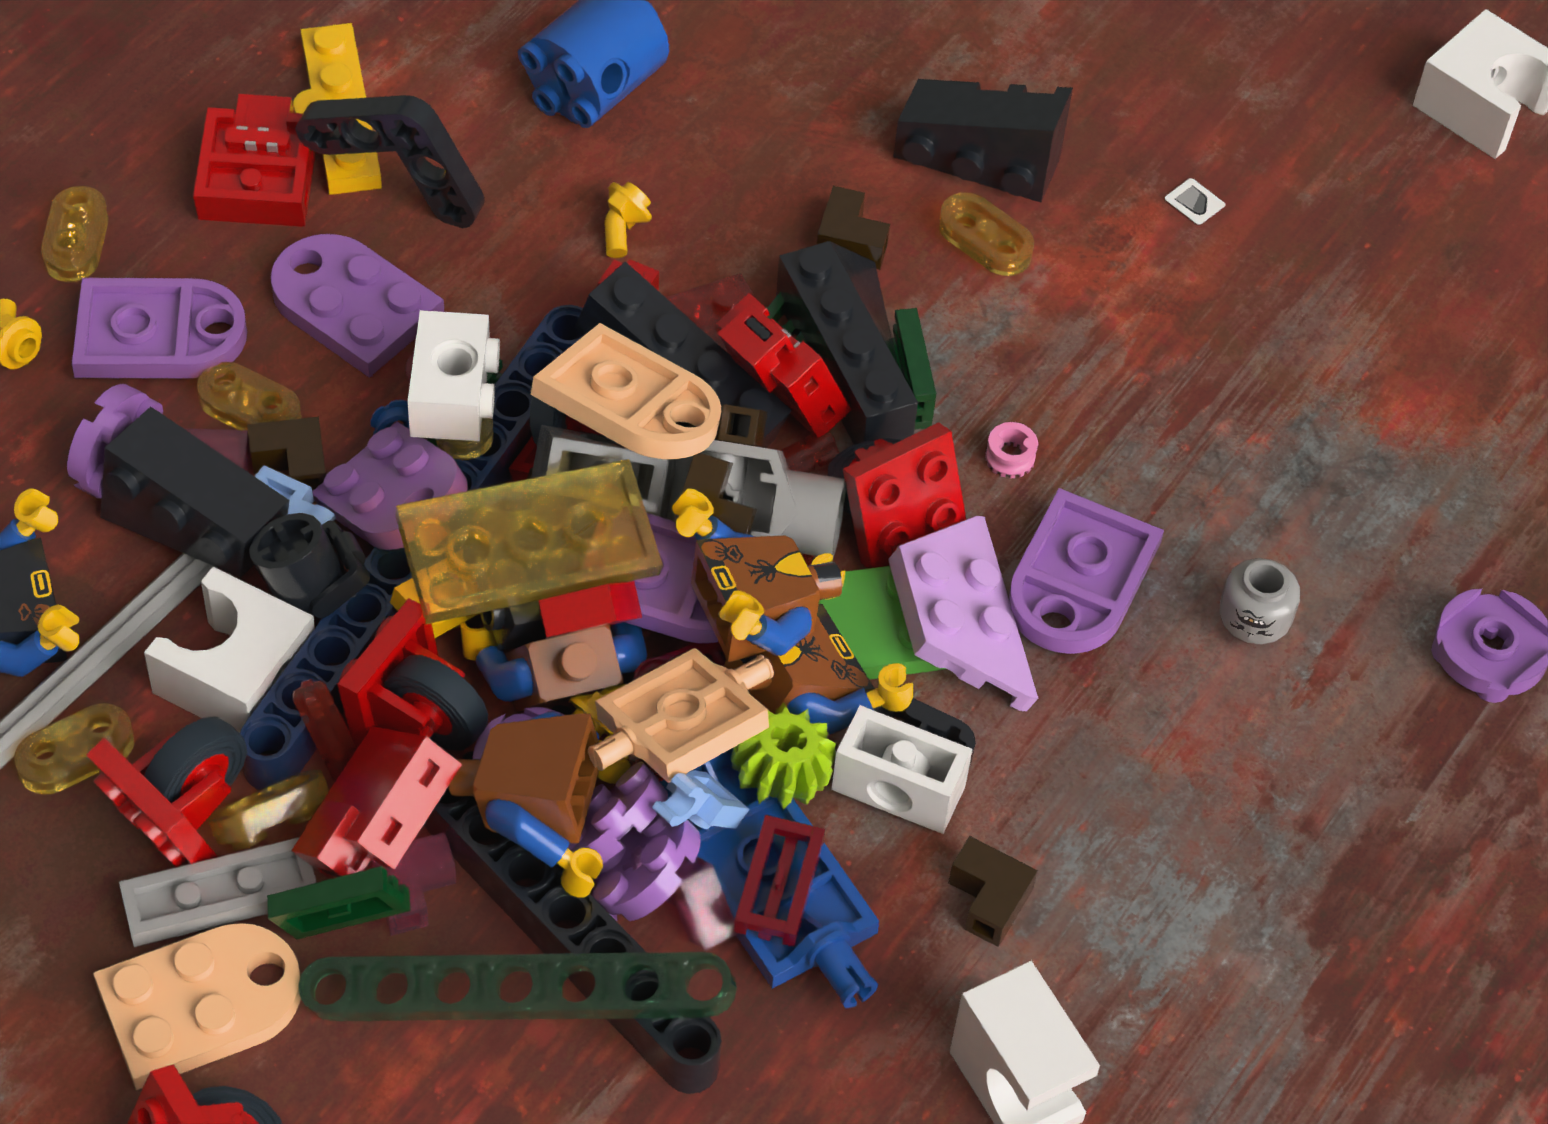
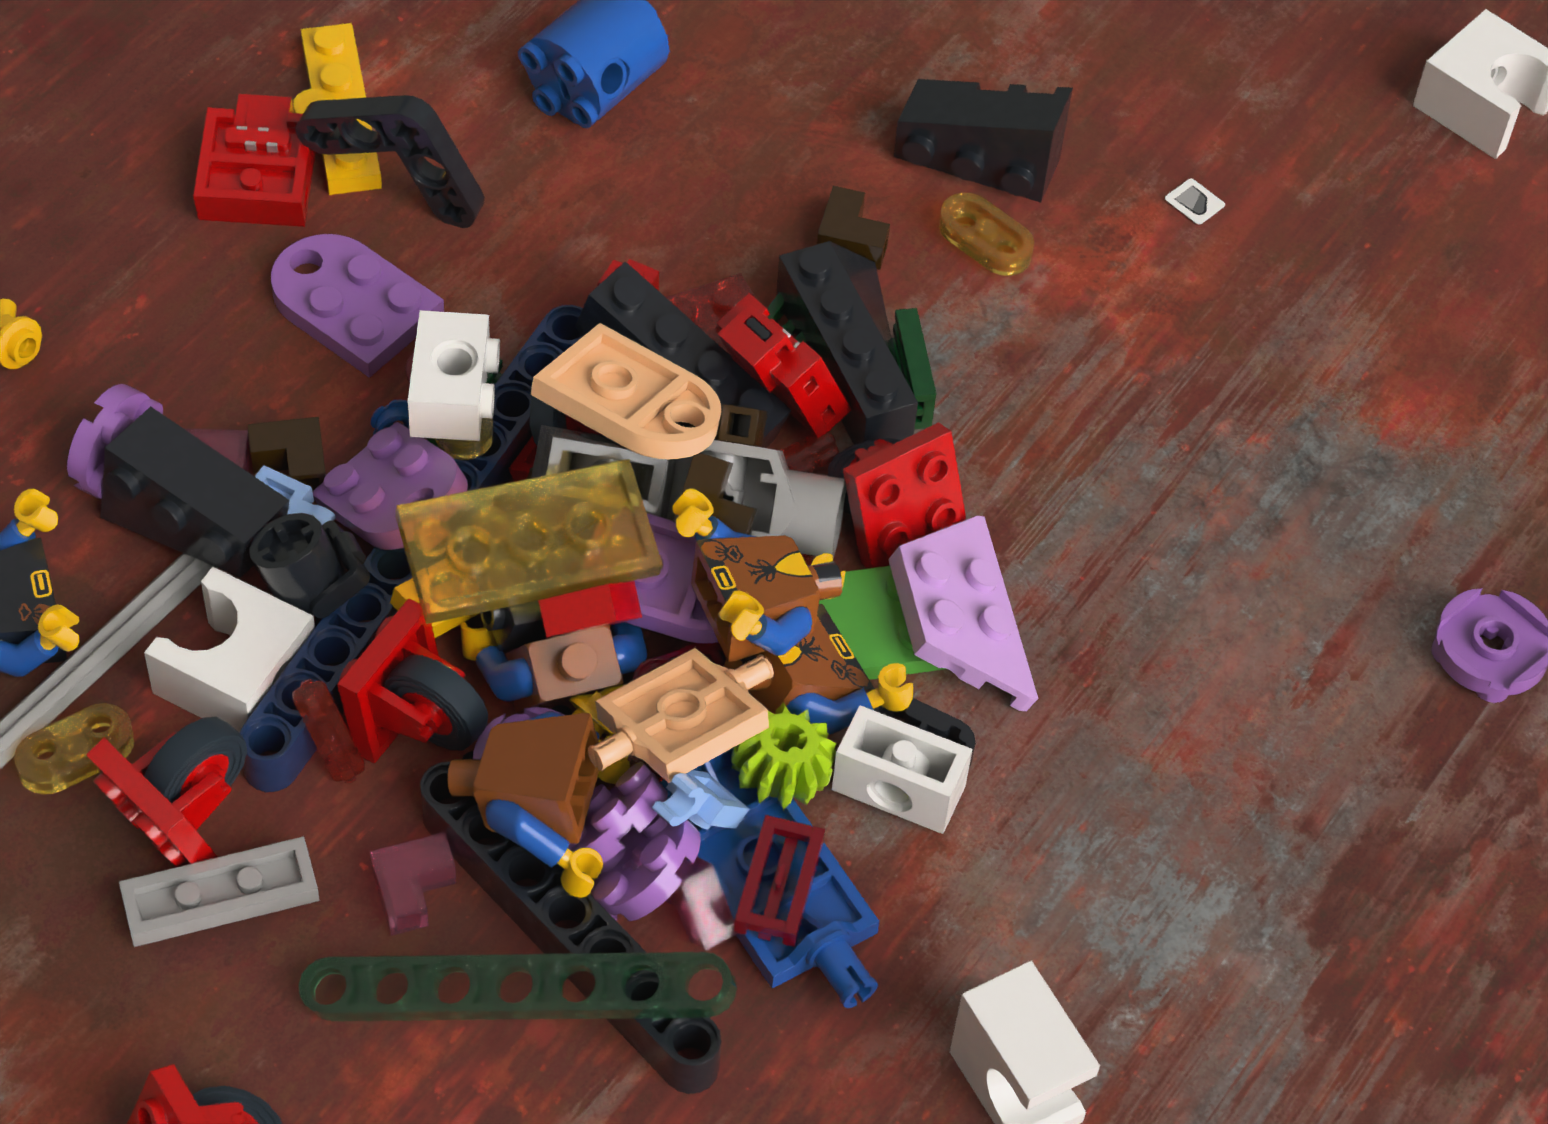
clear yellow plate [41,186,108,282] -> none
medium lavender plate [72,278,247,378] -> none
light nougat plate [93,924,302,1090] -> none
clear yellow plate [197,362,302,435] -> none
clear yellow plate [207,770,329,850] -> none
dark green tile [267,866,411,940] -> none
red piece [291,726,462,879] -> none
yellow plate [605,182,652,258] -> none
dark brown piece [948,836,1038,947] -> none
bright pink bush [985,422,1038,479] -> none
medium lavender plate [1009,488,1164,654] -> none
light grey head [1219,558,1300,645] -> none

